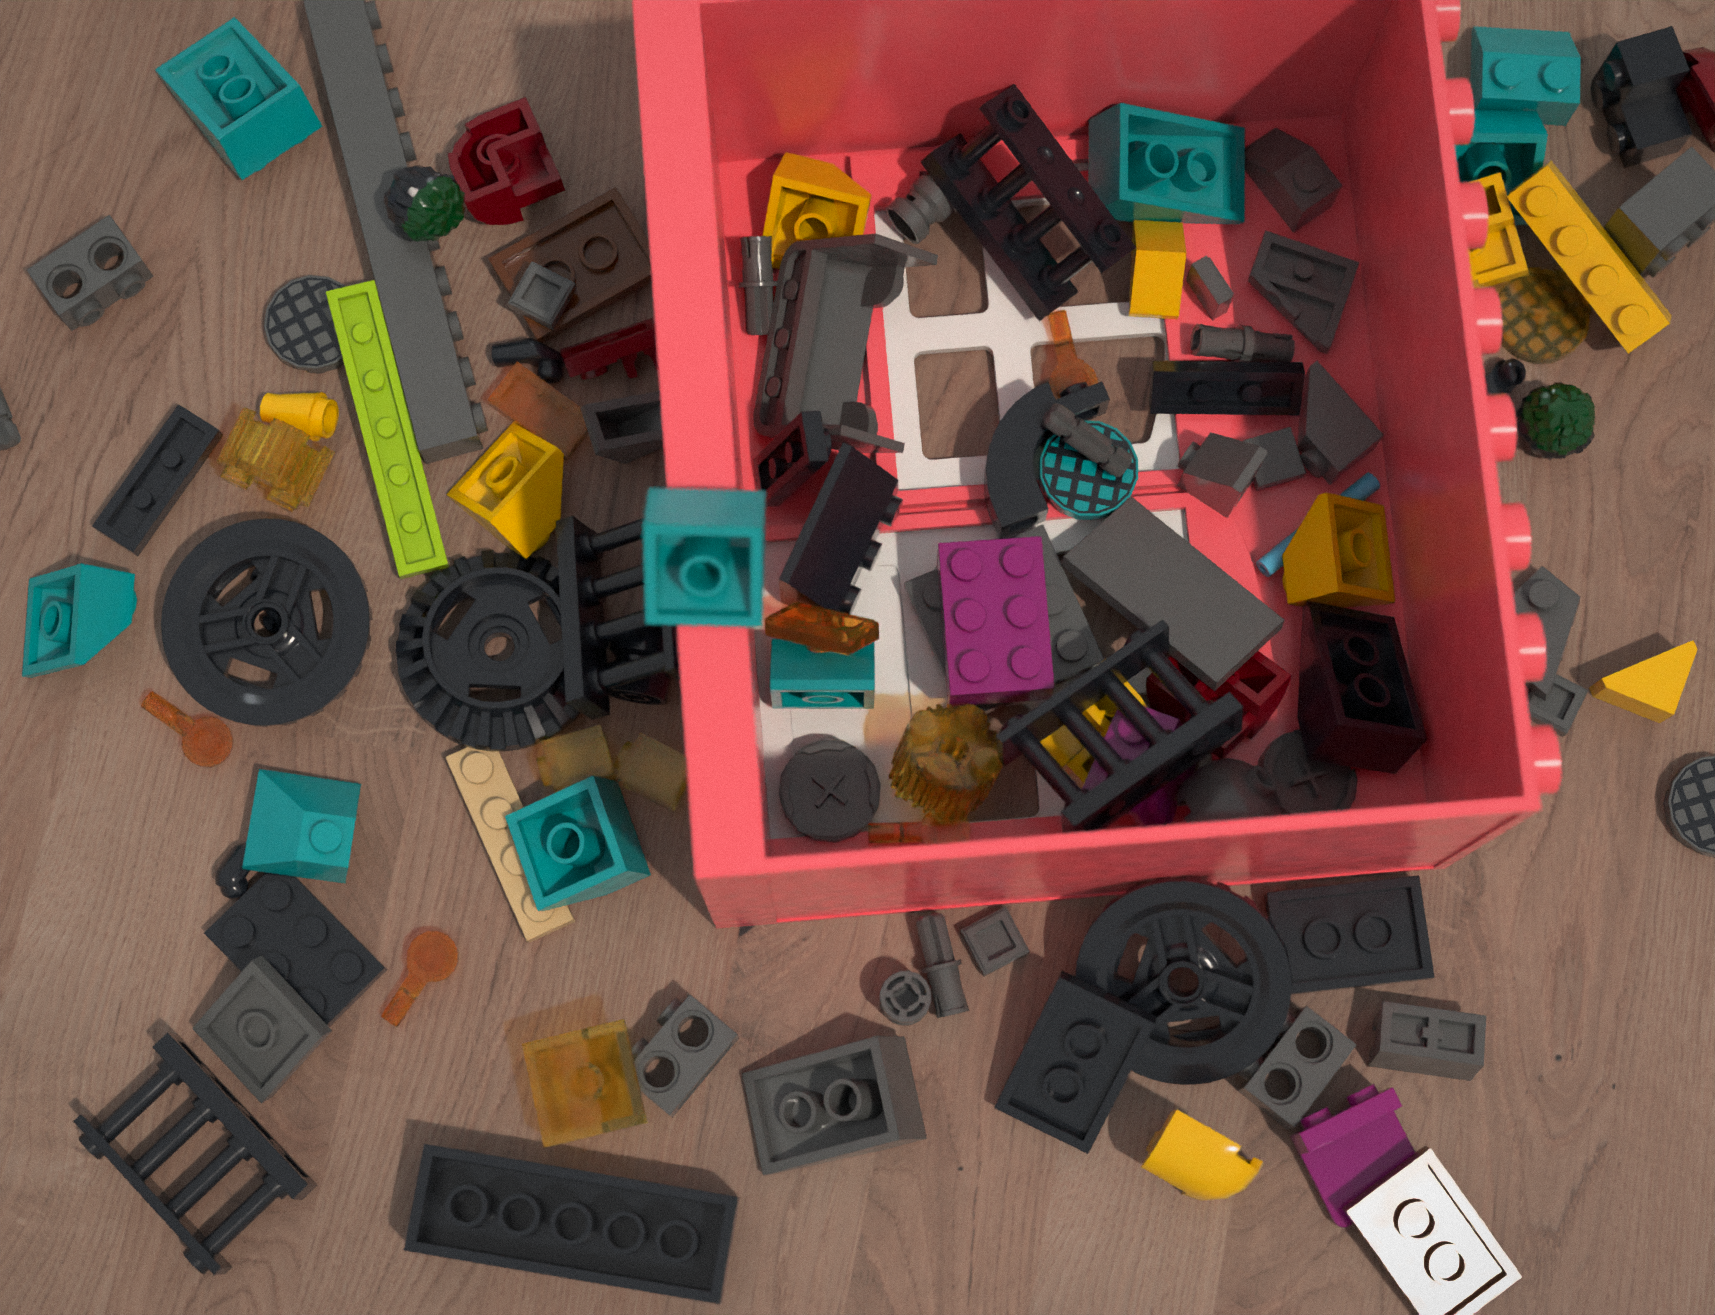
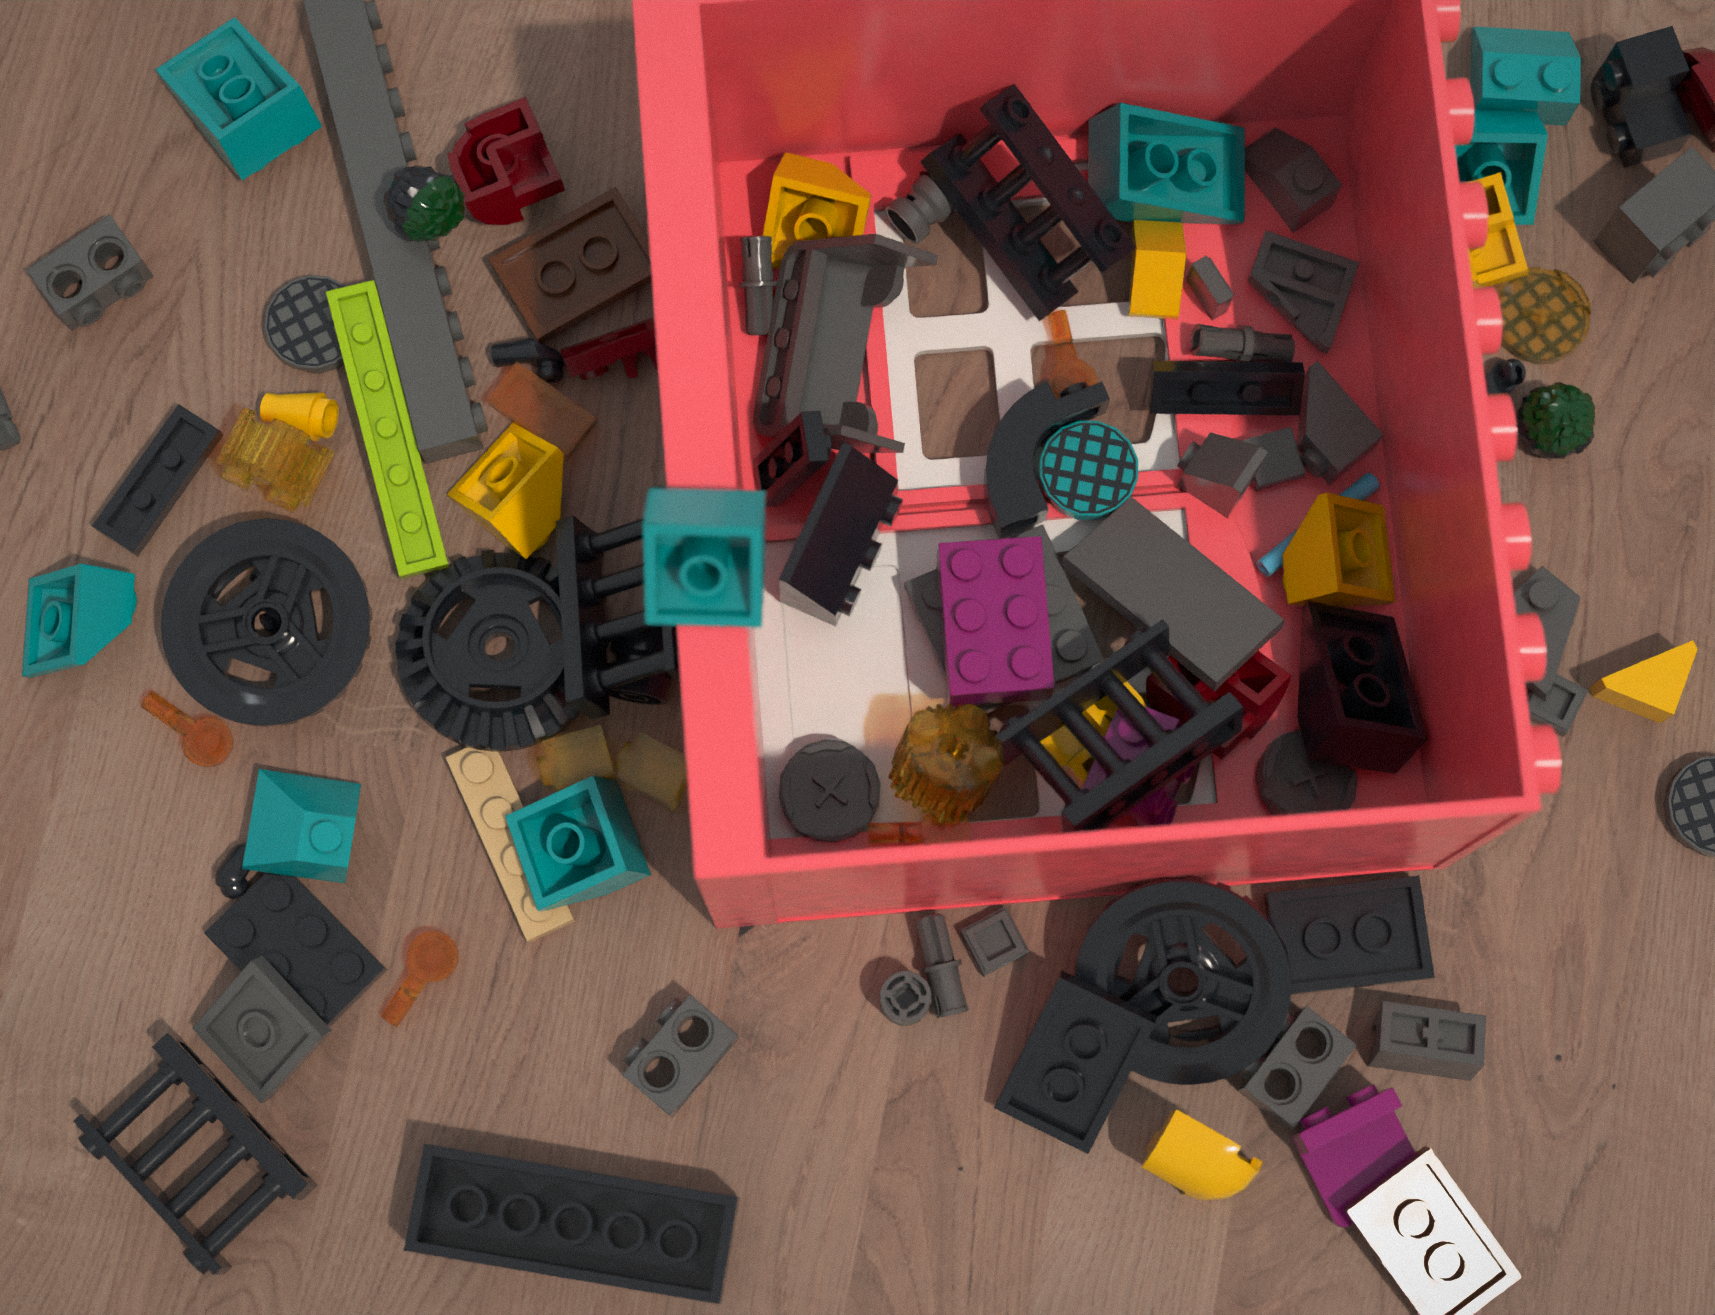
dark grey tile [508,261,577,330] -> none
clear yellow slope [522,1019,647,1147] -> none
dark grey slope [581,391,664,464] -> none
dark grey slope [742,1036,927,1176] -> none
clear orange plate [765,602,879,656] -> none
teal slope [770,631,875,709] -> none
dark grey axle [1042,403,1132,477] -> none
dark grey cylinder [1176,758,1282,824] -> none
yellow brick [1506,160,1672,354] -> none

